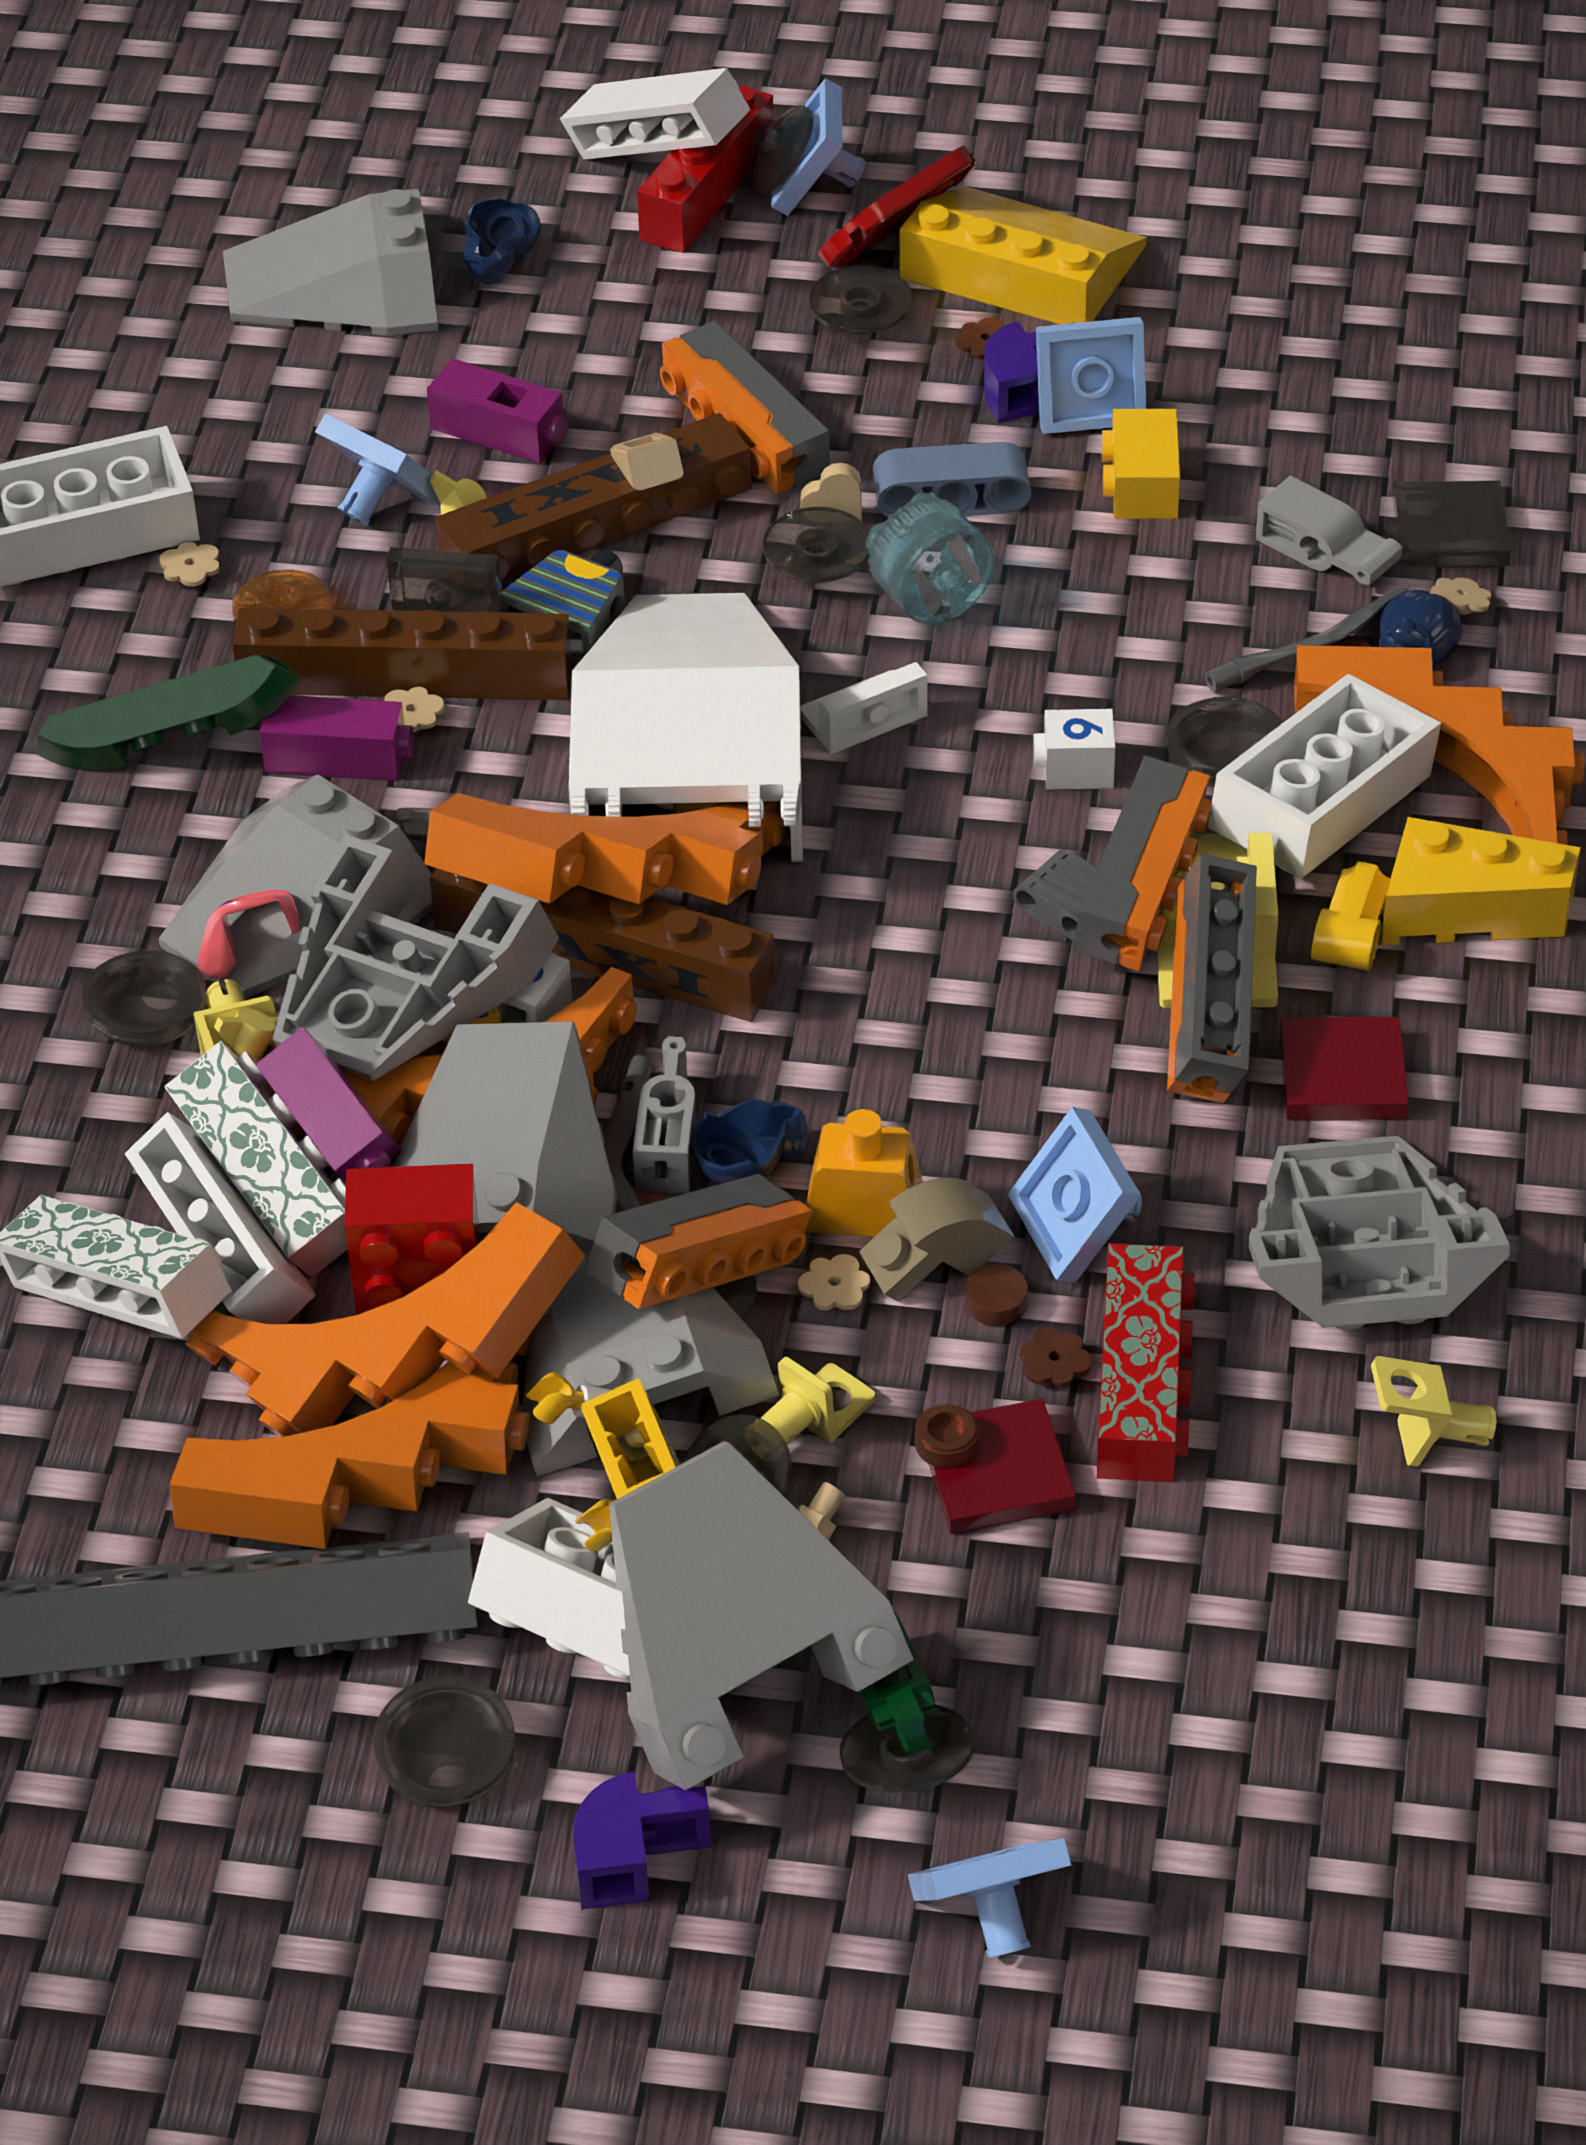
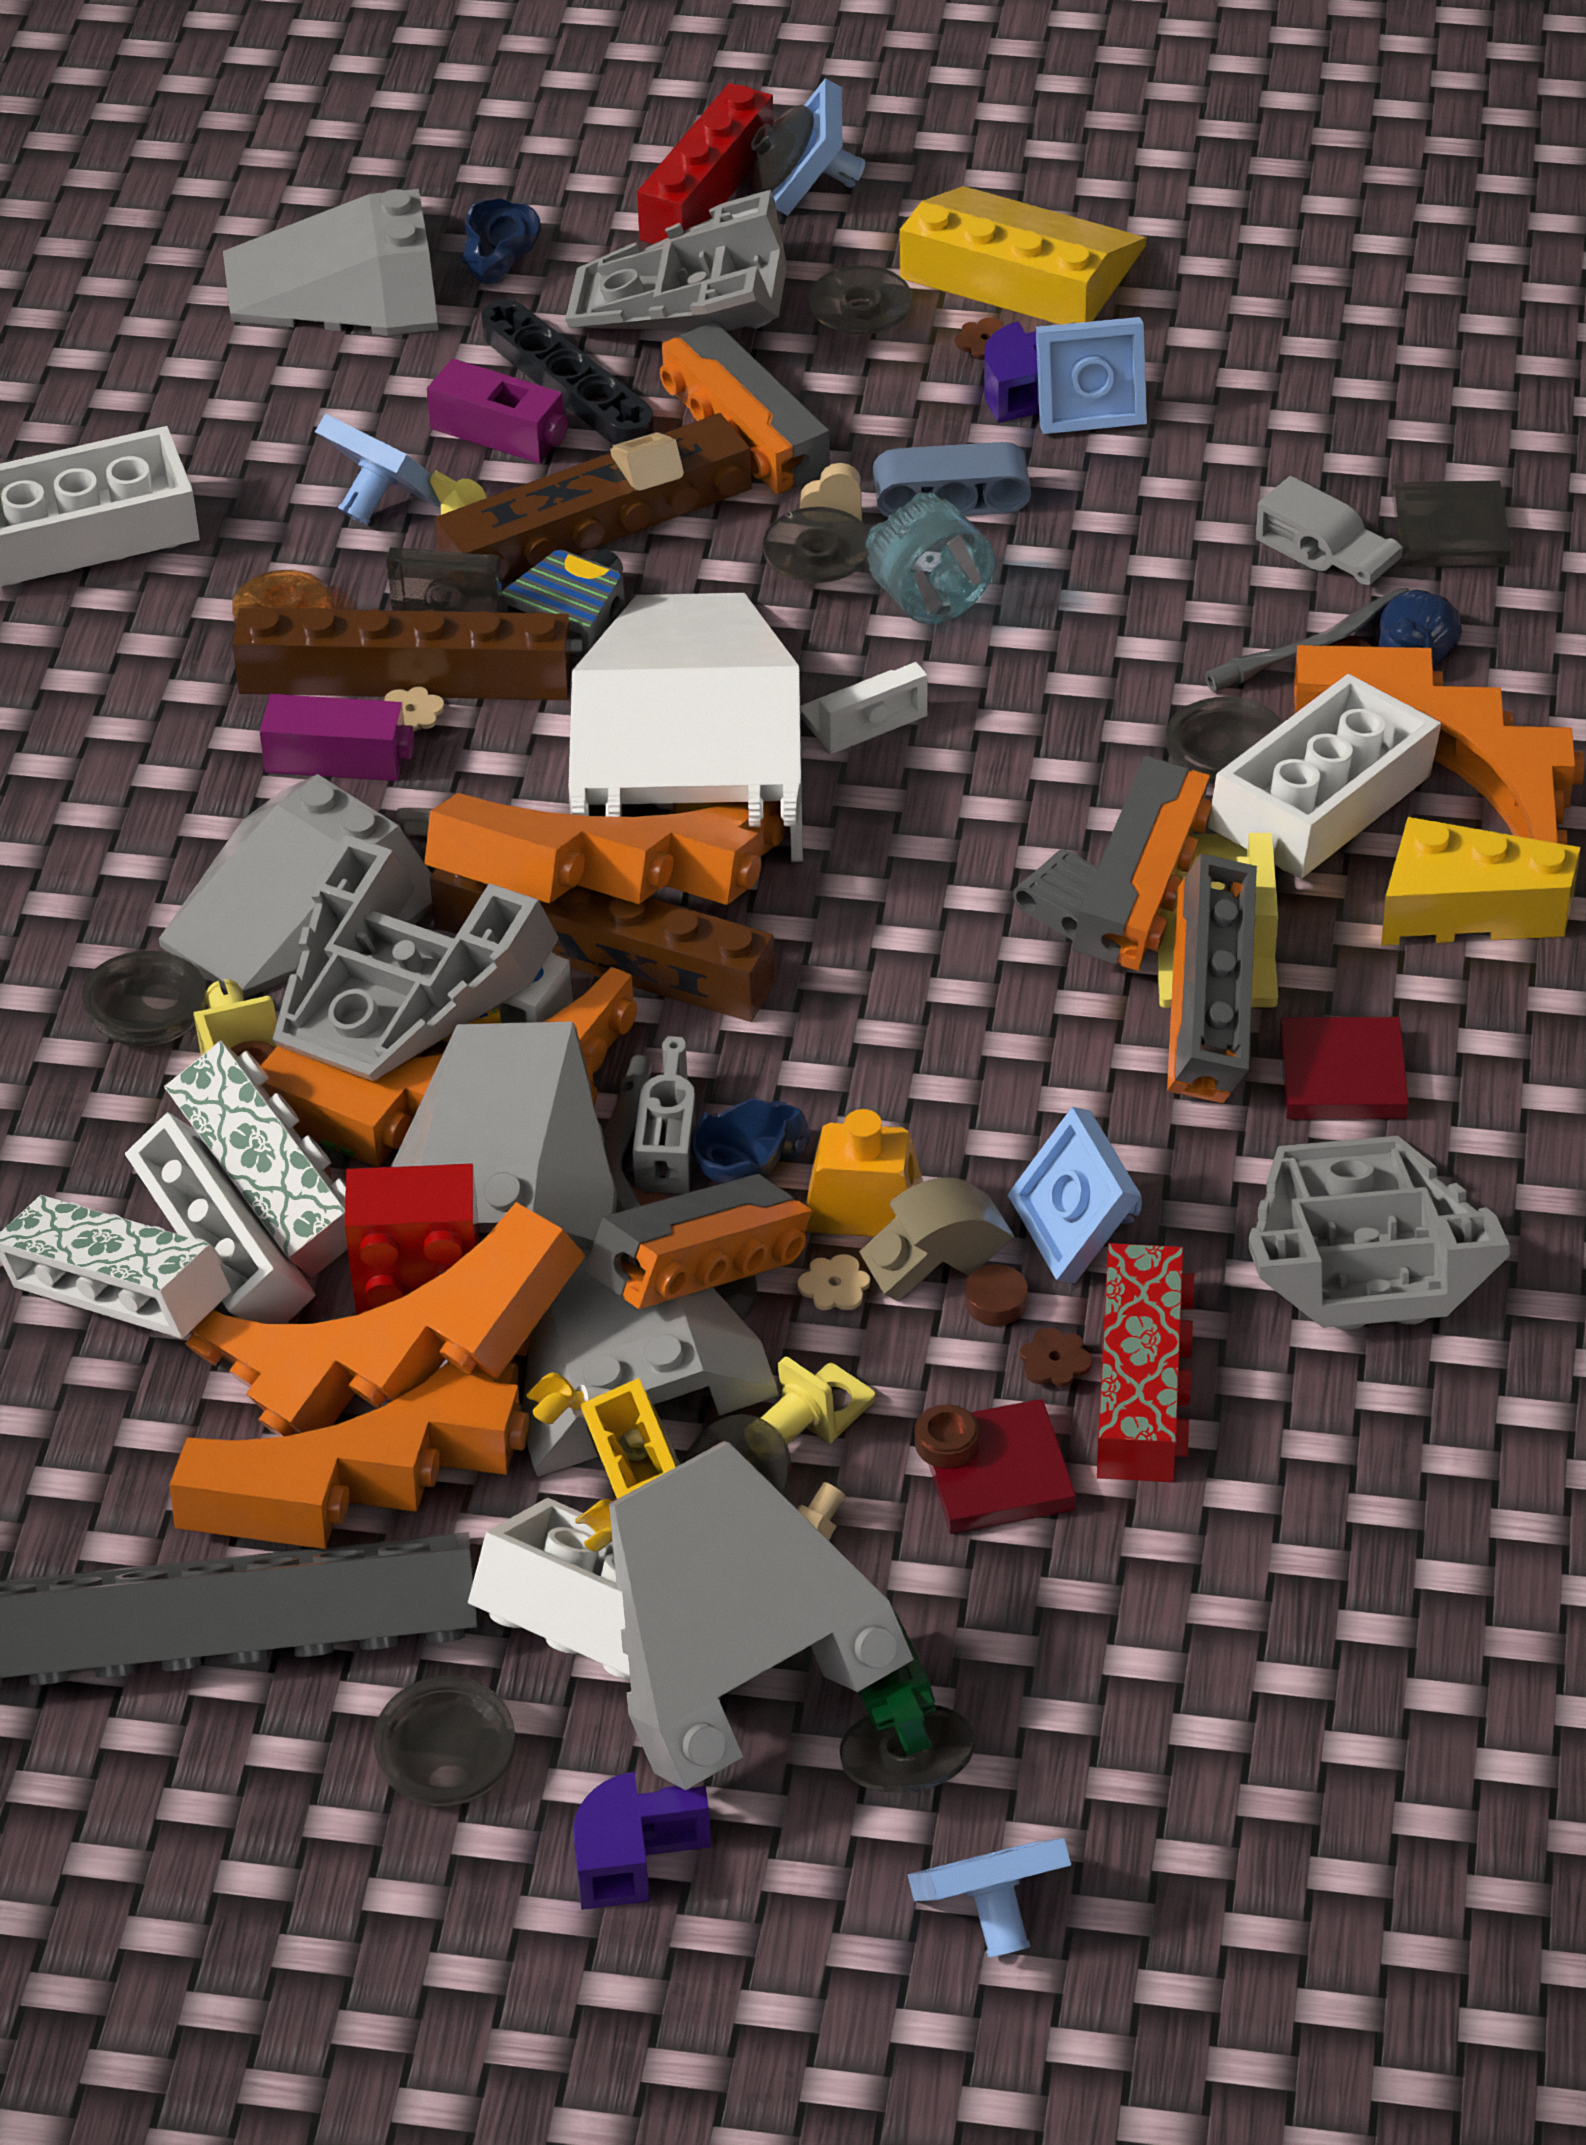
dark green brick [37,655,302,770] -> none
tan plant [159,542,220,587] -> none
coral piece [197,890,300,979] -> none
light yellow piece [214,1008,278,1062] -> none
magenta brick [255,1026,402,1180] -> none
white brick [560,68,750,160] -> none
red tile [818,146,976,269] -> none
white brick [1033,709,1115,790] -> none
yellow brick [1102,409,1180,519] -> none
yellow piece [1311,861,1390,972] -> none
light yellow bracket [1371,1356,1497,1467] -> none
tan plant [1430,578,1492,615] -> none
none -> black beam [481,300,654,445]
none -> light grey wedge [565,190,787,331]

